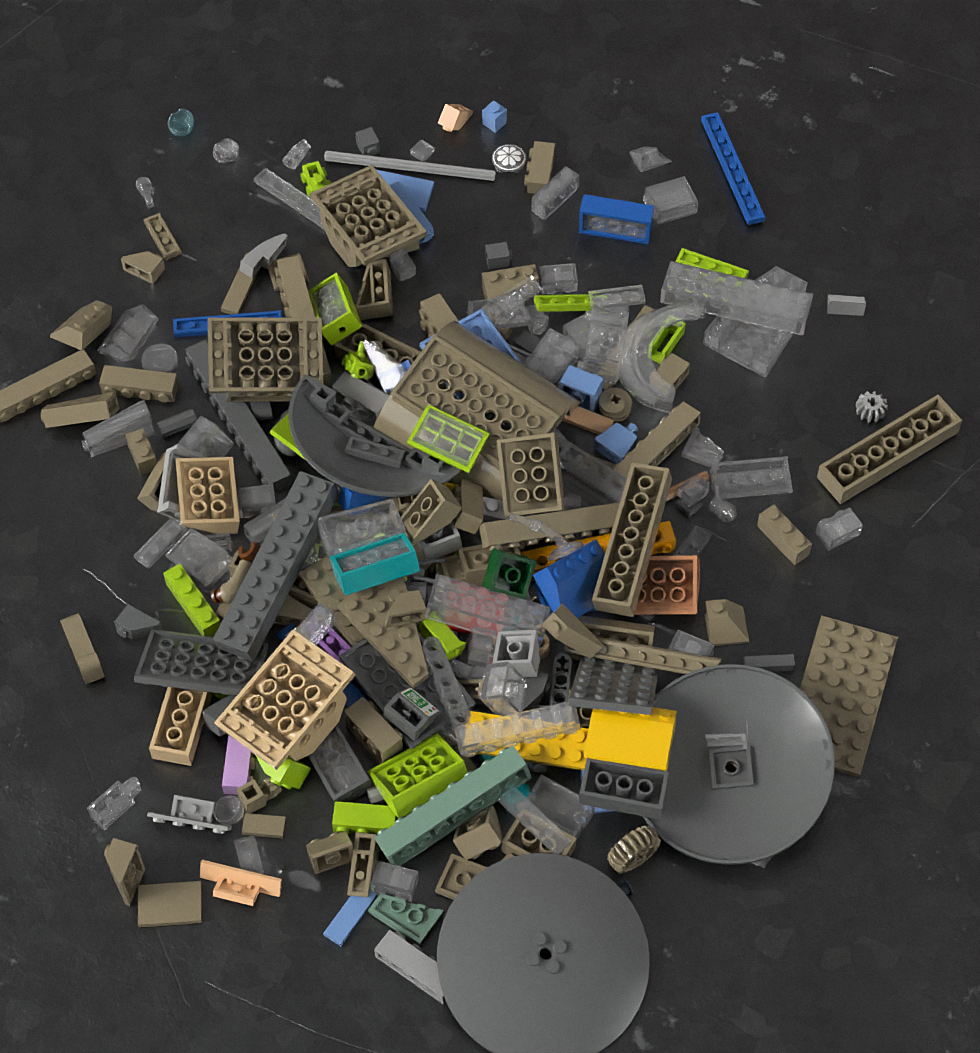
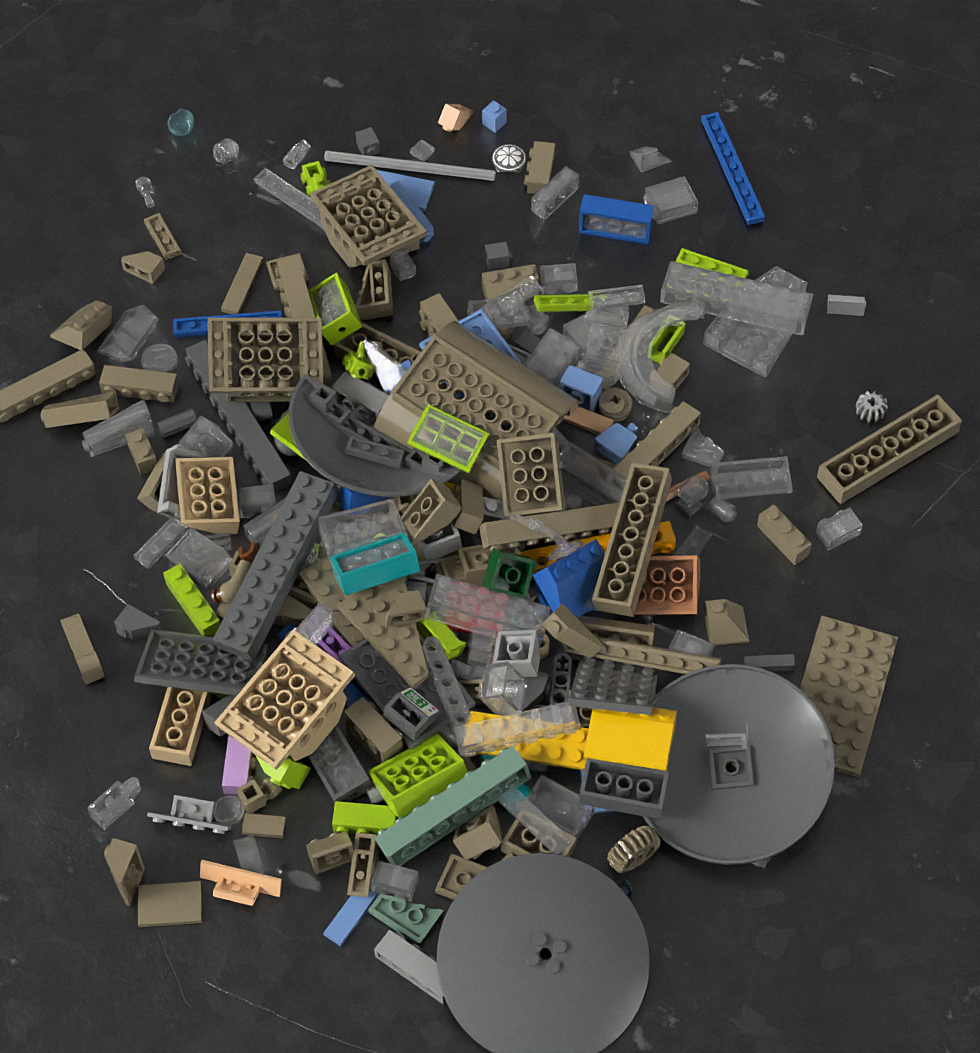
light grey slope [240,234,288,278] -> none

